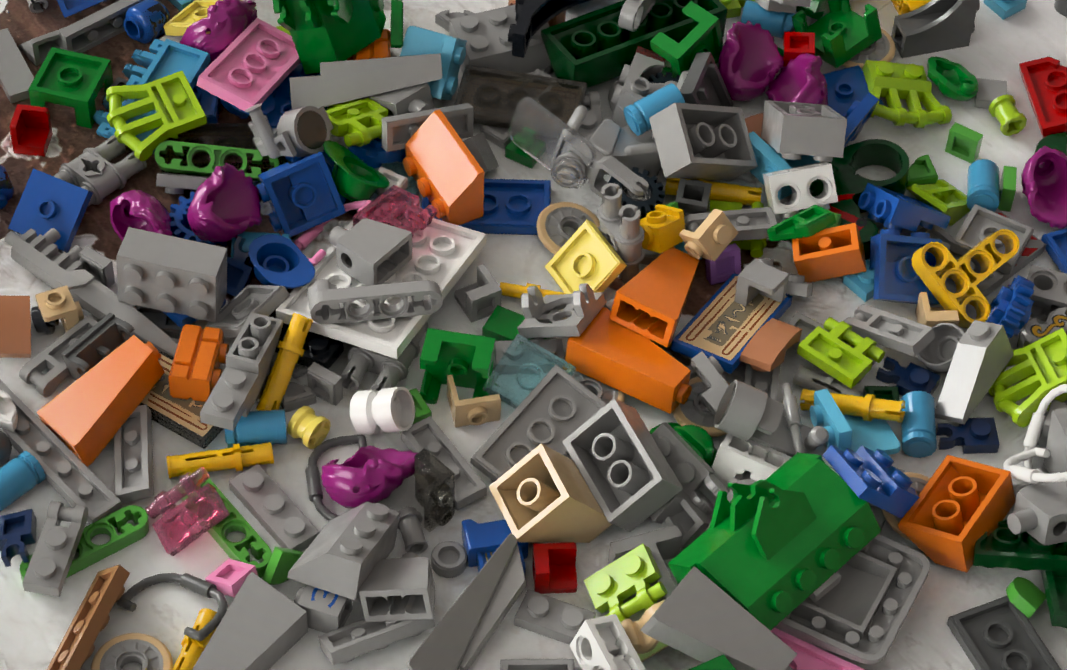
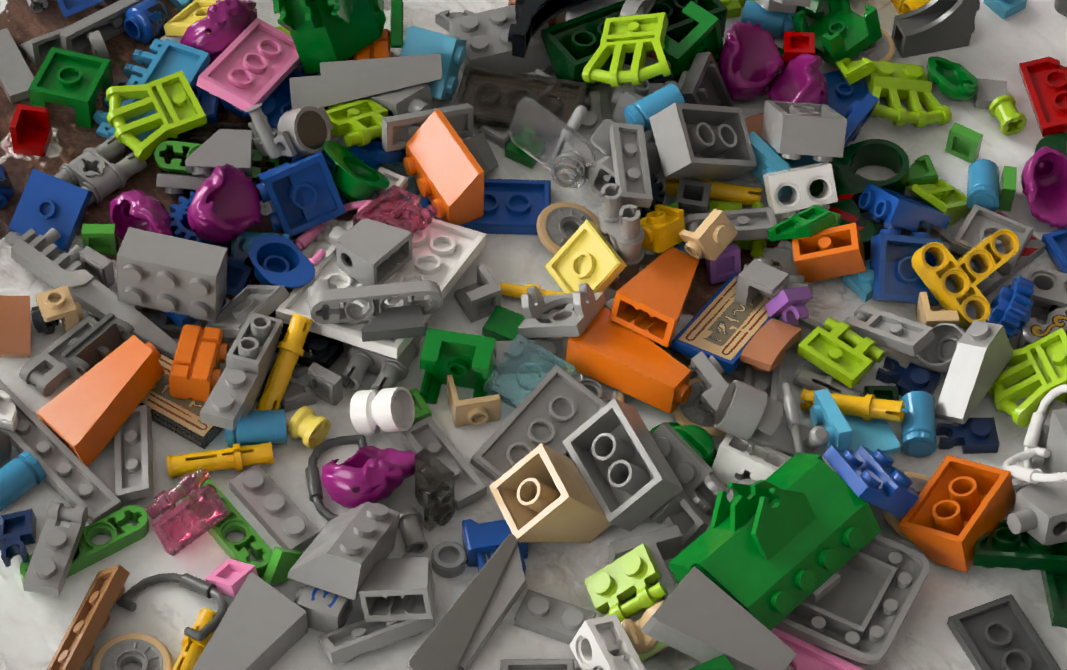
red panel [532,542,577,594] -> none
bright green tile [1006,577,1046,618] -> none
none -> bright green tile [81,224,118,255]
none -> light grey tile [87,30,110,59]
none -> light grey slope [185,129,253,178]
none -> dark grey tile [361,305,426,342]
none -> lime plate [582,12,671,88]
none -> light grey plate [609,122,653,208]
none -> medium lavender tile [765,286,813,327]
none -> lime tile [835,57,876,85]

